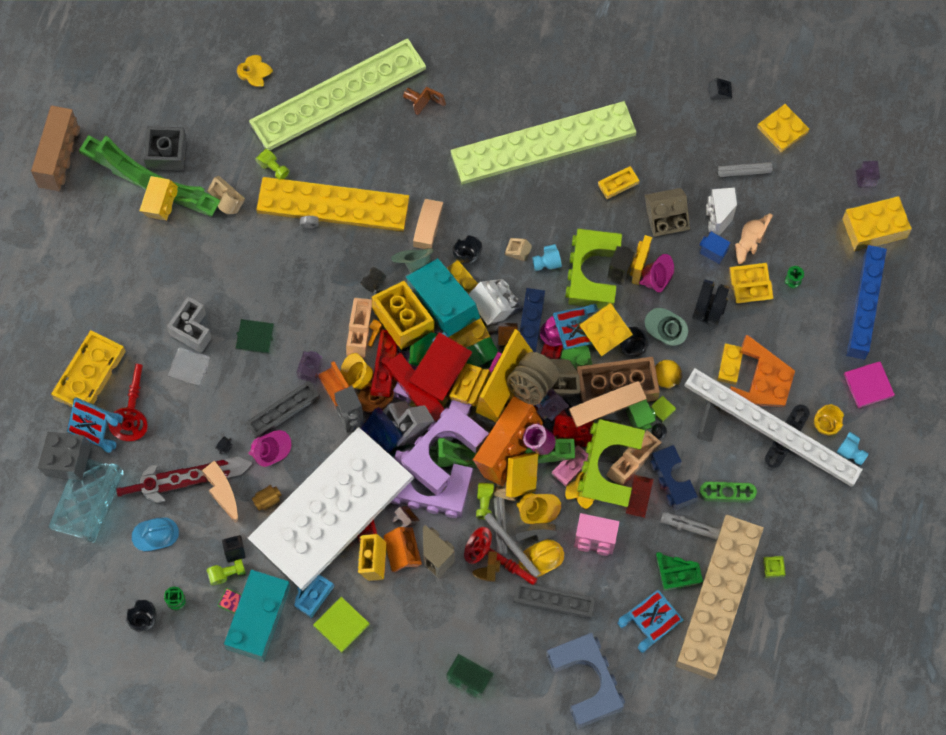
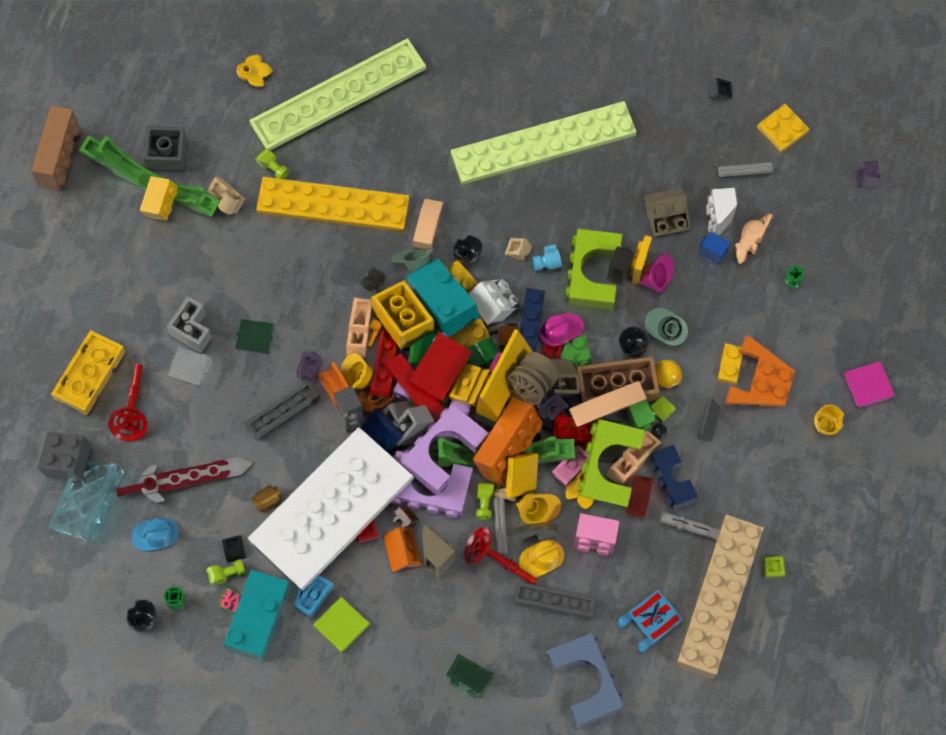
dark azure flag [67,397,123,453] -> none
light nougat slope [202,461,238,523] -> none
black plate [215,436,233,454] -> none
dark pink piece [248,430,292,467] -> none
light grey tile [300,216,319,228] -> none
yellow brick [358,534,386,581] -> none
dark orange bracket [403,87,446,115] -> none
pearl gold plate [472,552,500,582] -> none
light grey bar [484,513,541,578] -> none
magenta piece [523,423,556,455] -> none
flag [553,304,598,350] -> none
yellow plate [579,303,633,356] -> none
yellow plate [598,166,640,199] -> none
green wing [655,552,703,591] -> none
white plate [684,368,863,487] -> none
black wheel [692,279,730,326] -> none
bright green beam [699,482,757,503] -> none
yellow slope [729,263,773,304] -> none
black beam [763,405,810,471] -> none
medium azure piece [836,432,869,466] -> none
yellow brick [842,196,912,252] -> none
blue brick [846,245,887,360] -> none

